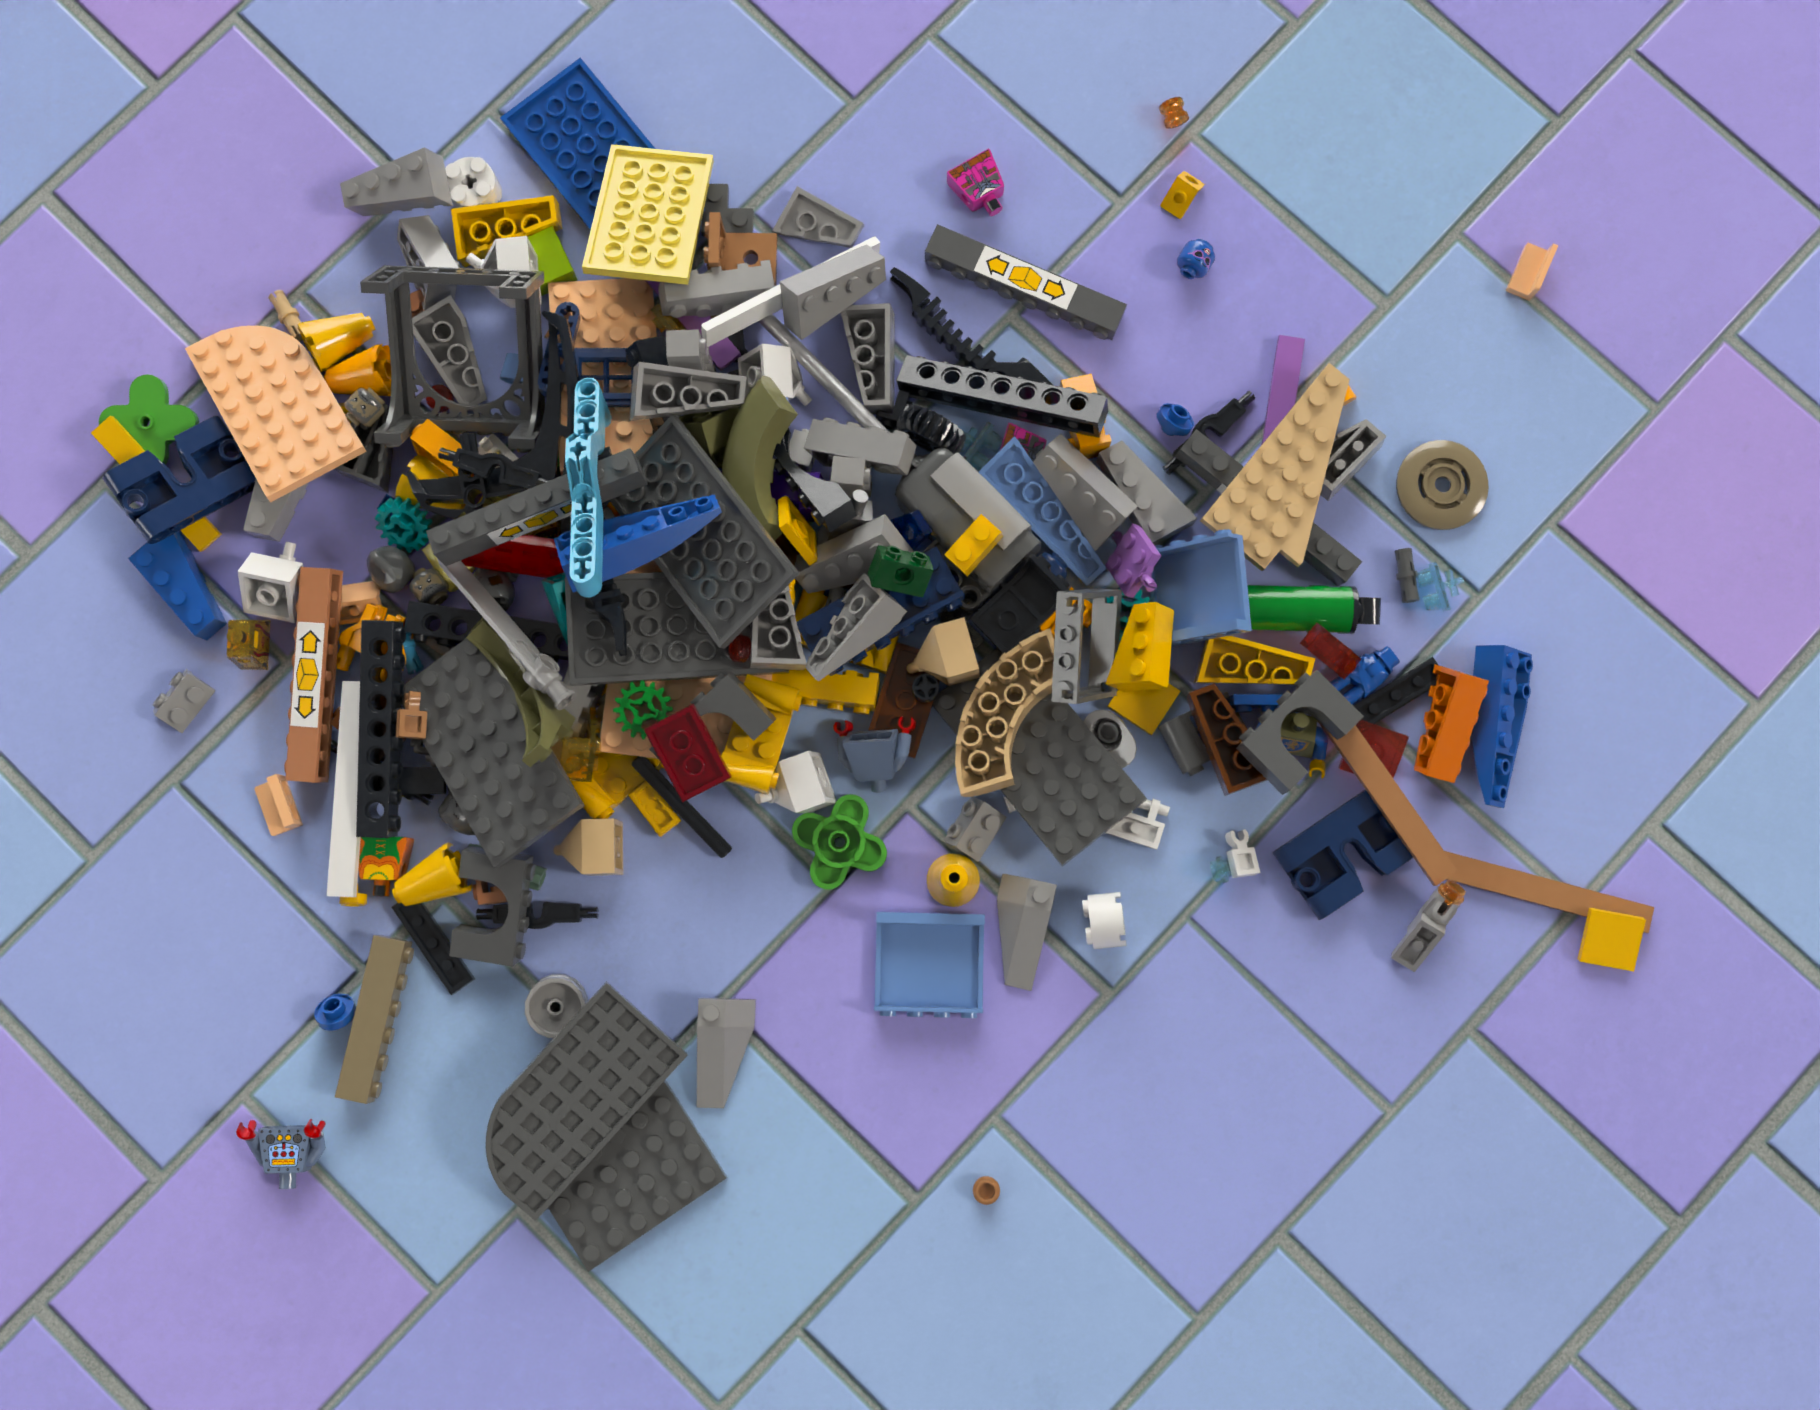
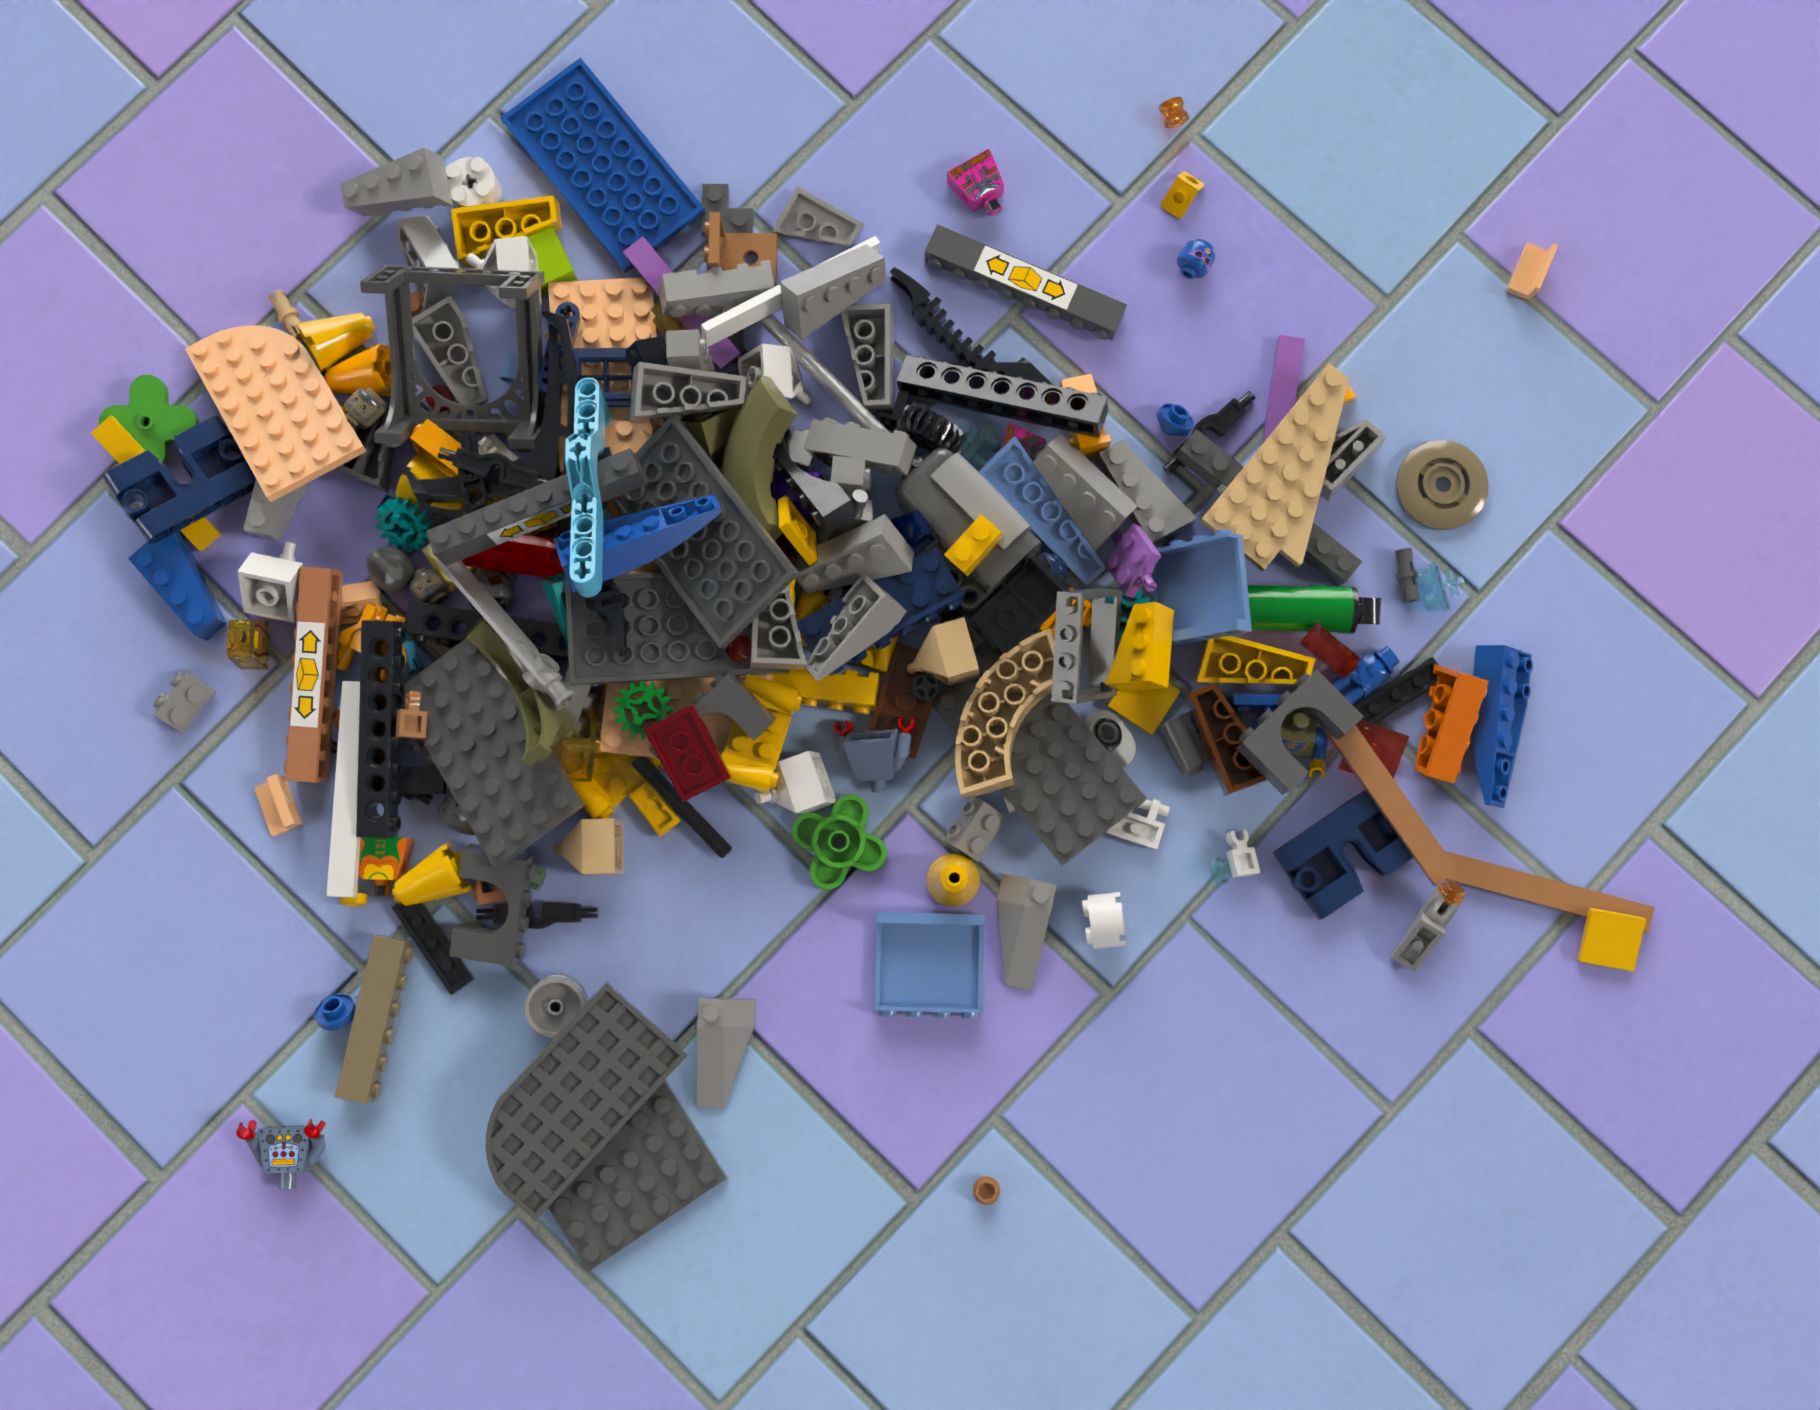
light yellow plate [582,144,714,285] -> none
dark green brick [868,545,934,597] -> none

